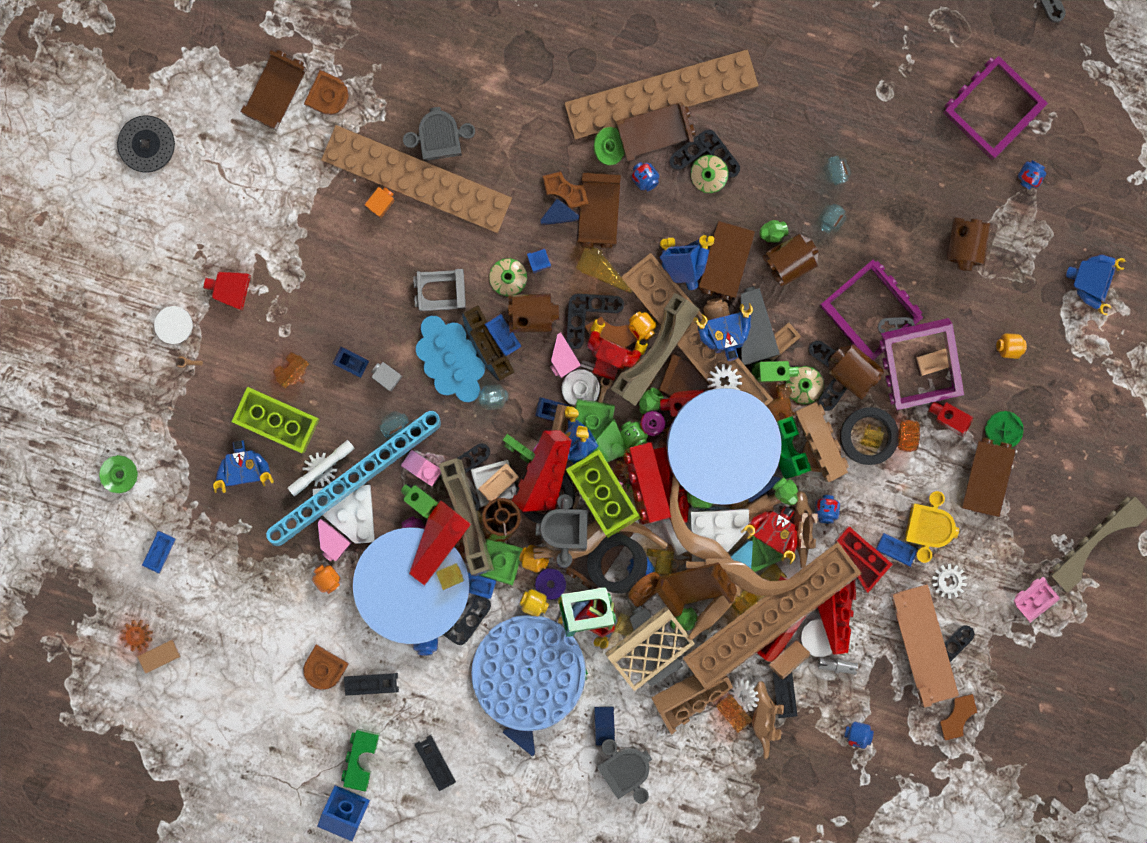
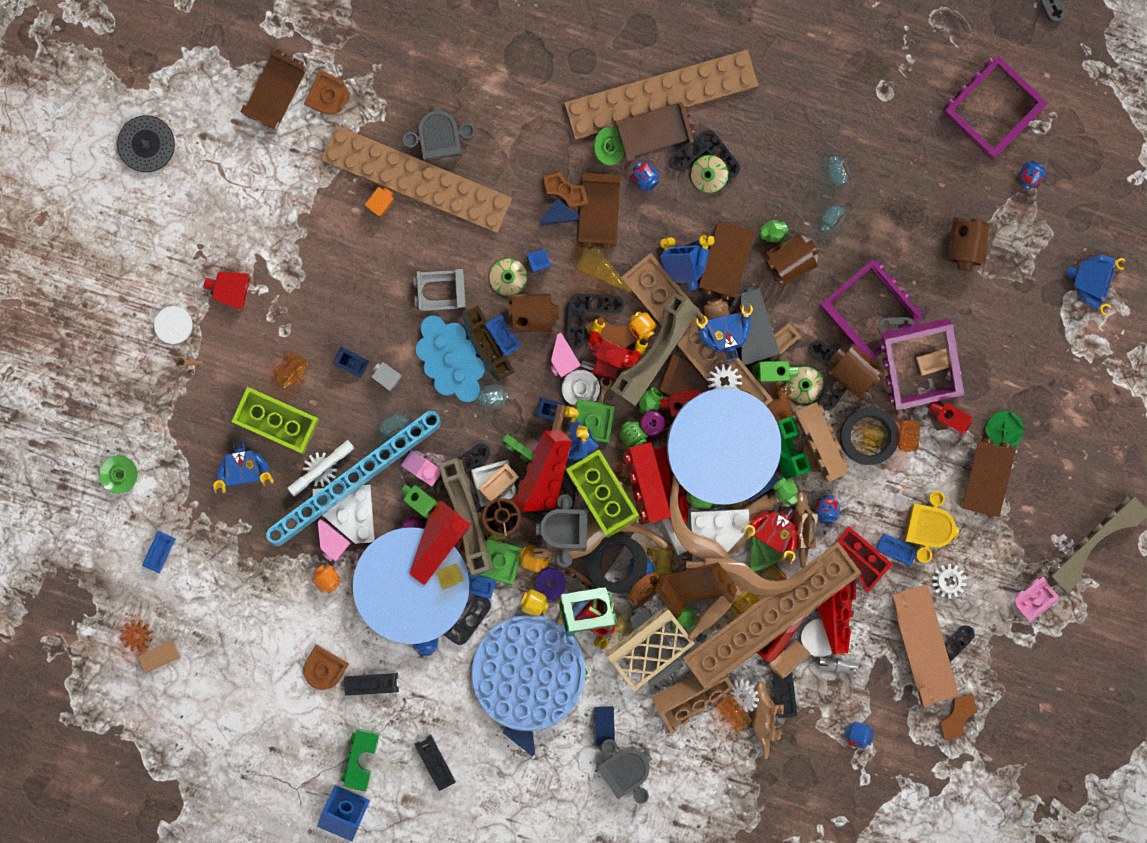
bright green wing [588,419,628,462] -> none
medium azure slope [731,541,753,568] -> none
light orange head [996,333,1026,359] -> none

